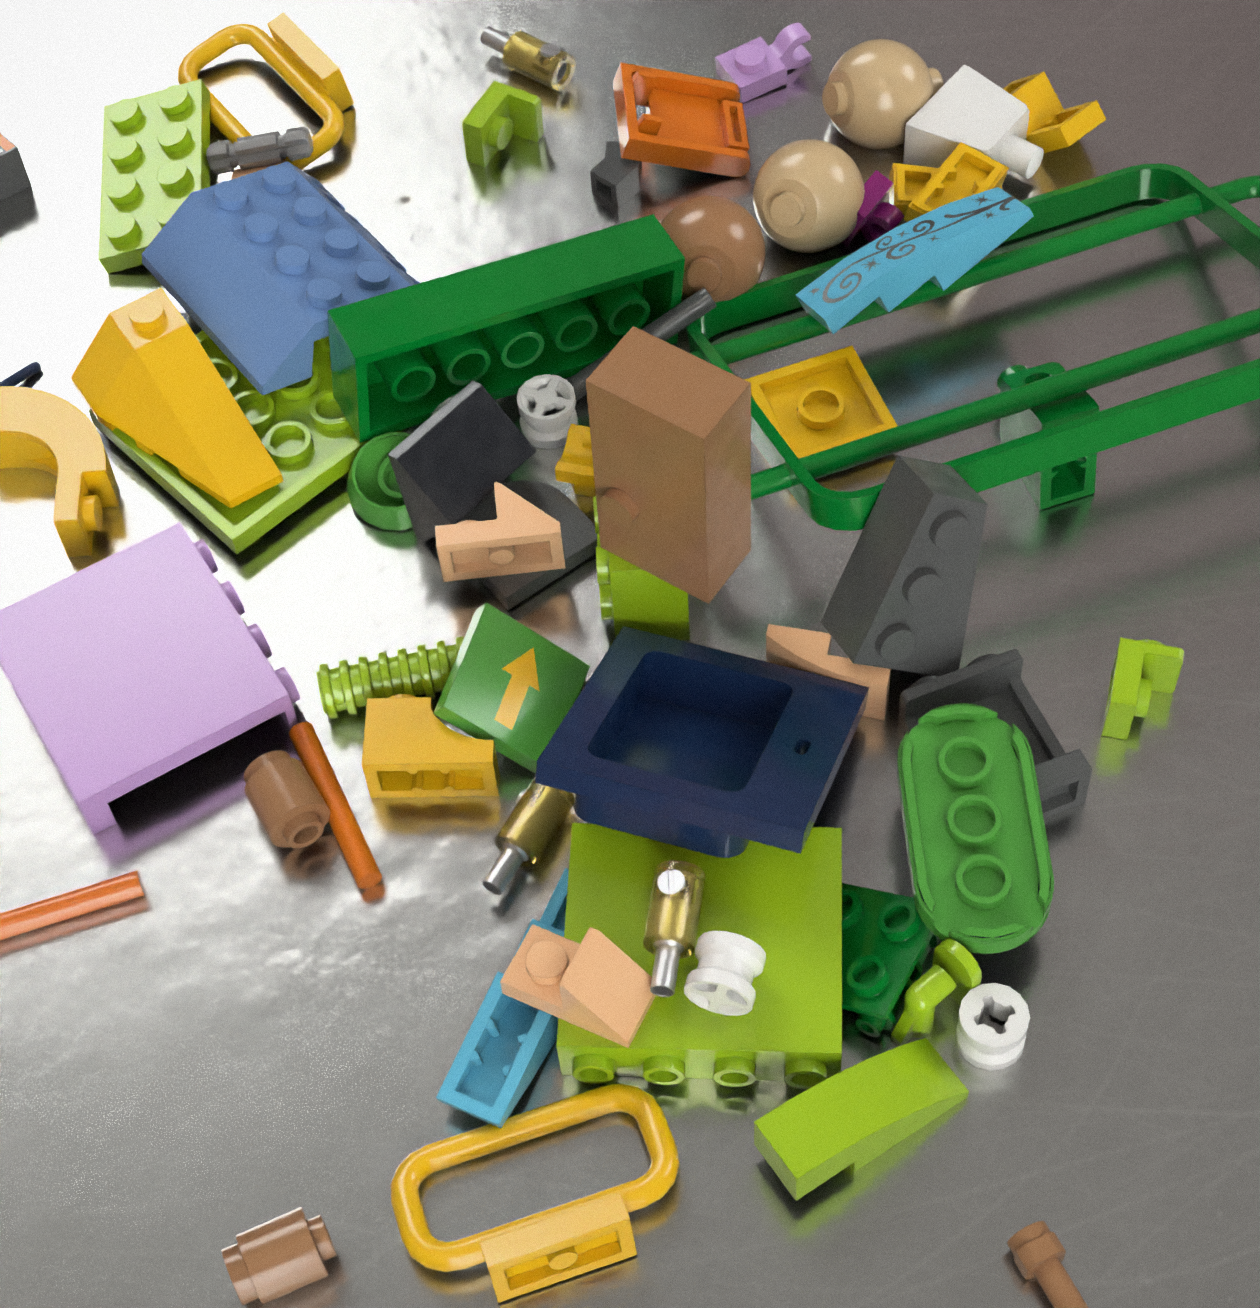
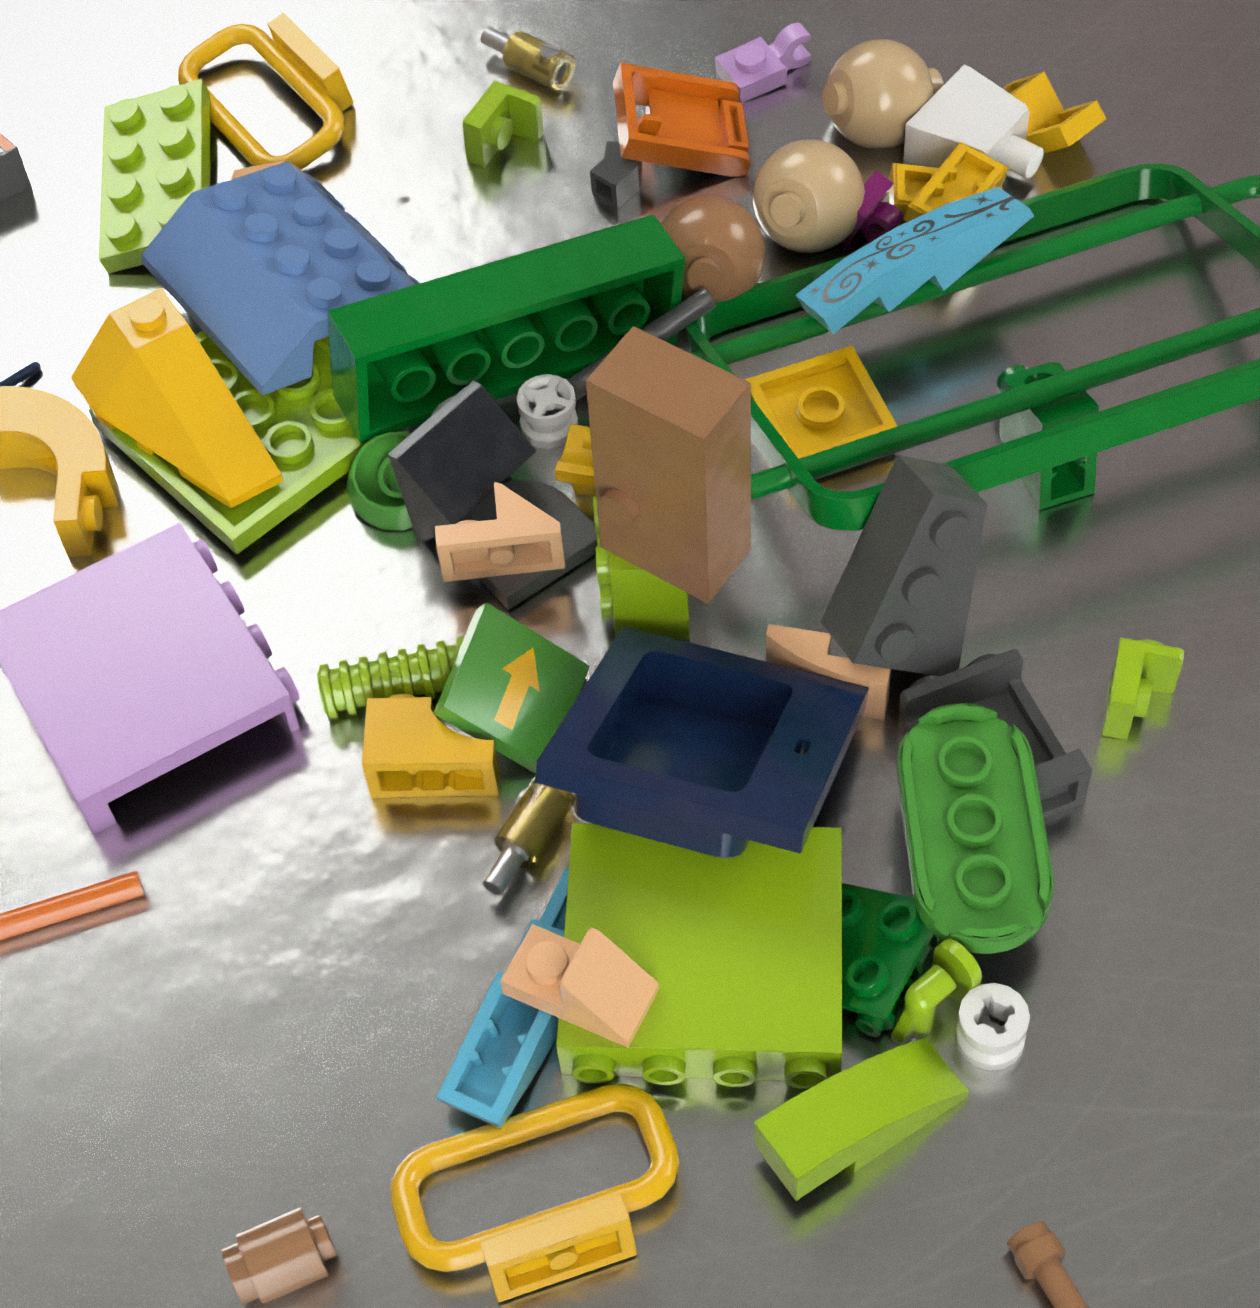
light grey axle [206,126,313,175] -> none
medium nougat brick [243,750,330,848] -> none
orange bar [289,722,382,889] -> none
clear yellow piece [643,860,706,997] -> none
white wheel [684,931,766,1016] -> none

